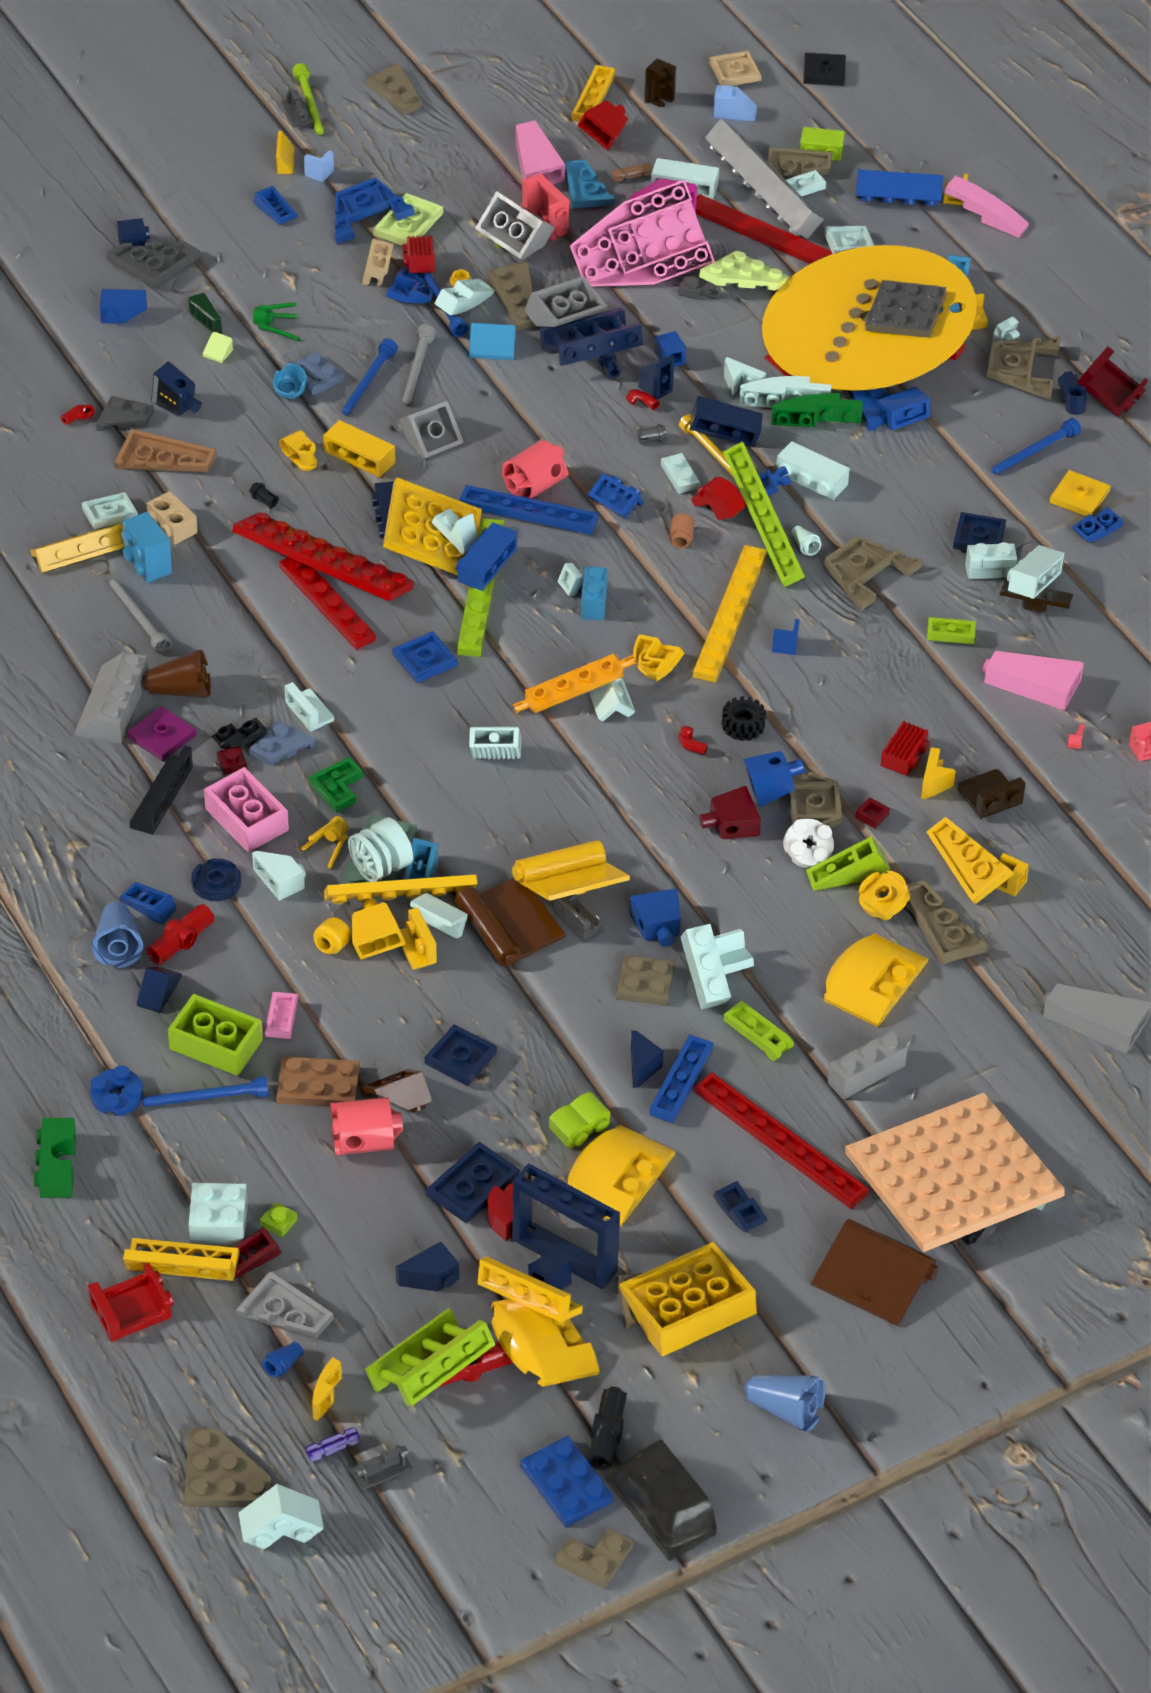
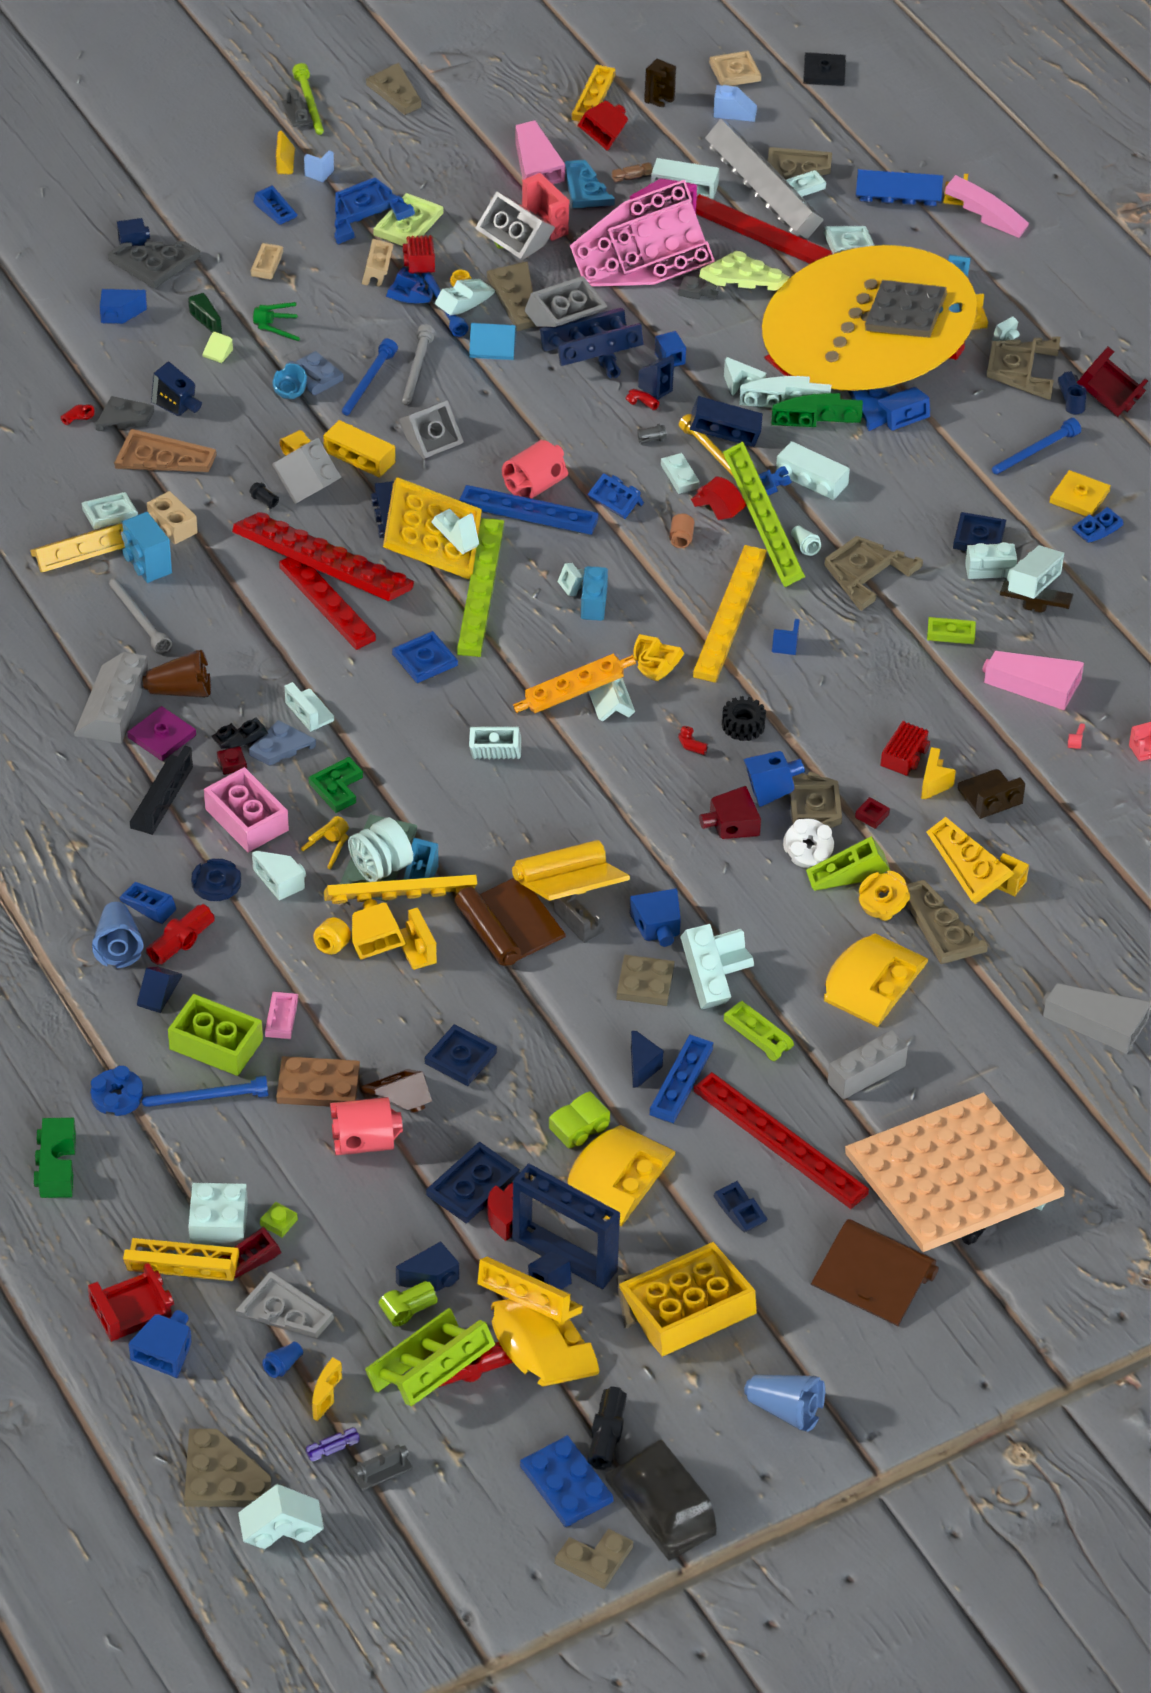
light aqua panel [410,893,468,939] -> none
blue brick [456,522,517,591] -> none
lime brick [800,127,845,162] -> none
none -> blue torso [129,1310,191,1378]
none -> tan plate [251,243,283,280]
none -> light grey slope [272,438,341,504]
none -> lime piece [378,1281,437,1327]

